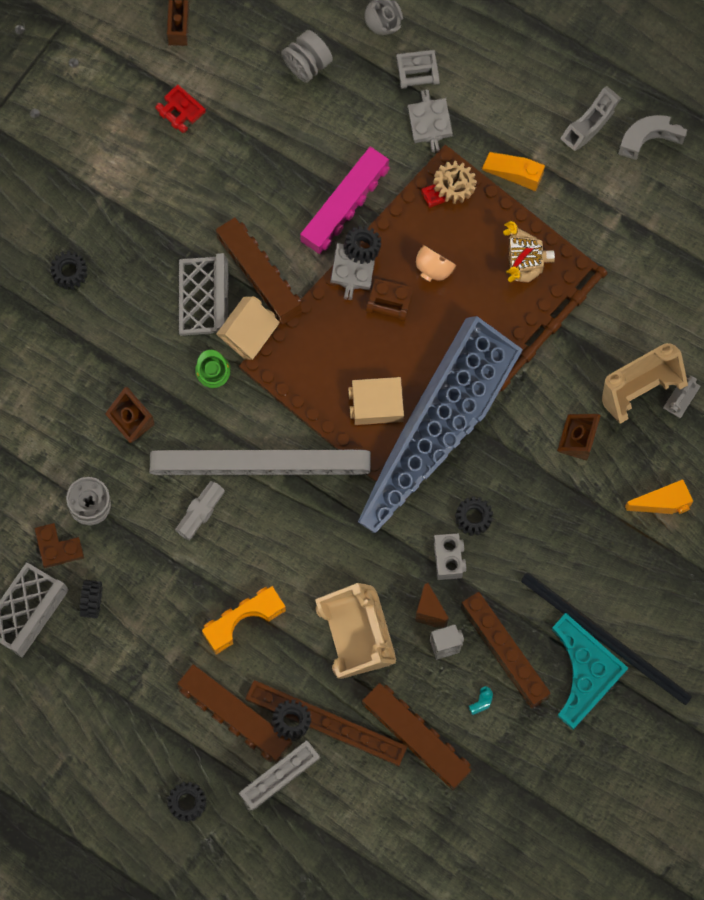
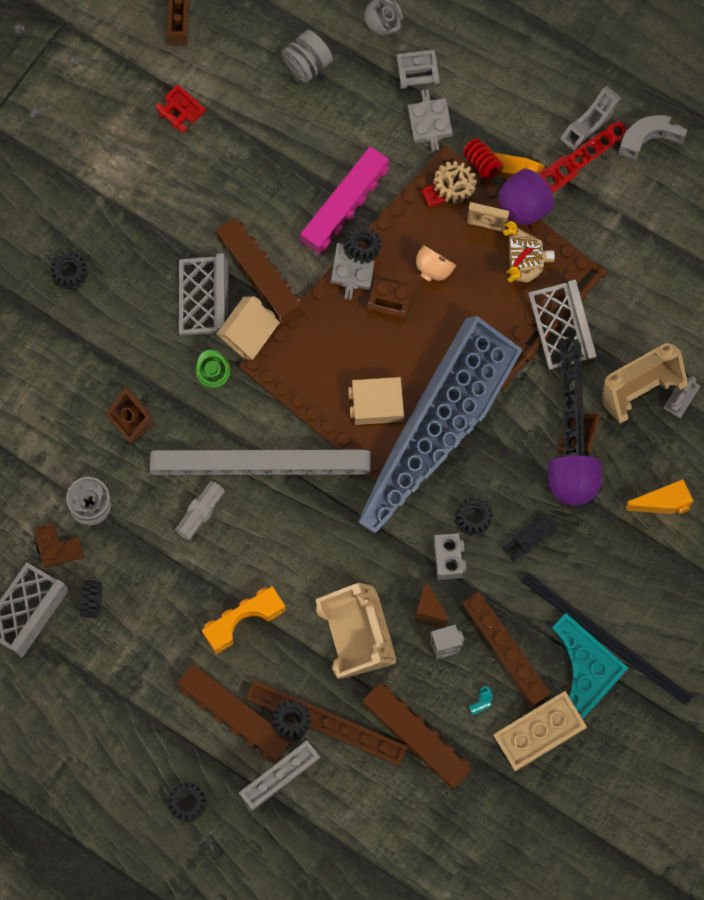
none -> red piece [463,138,503,179]
none -> tan tile [467,202,509,232]
none -> tan plate [493,691,588,771]
none -> piece [499,122,627,225]
none -> black hinge [502,512,558,562]
none -> light grey fence [528,280,597,370]
none -> piece [548,337,602,506]

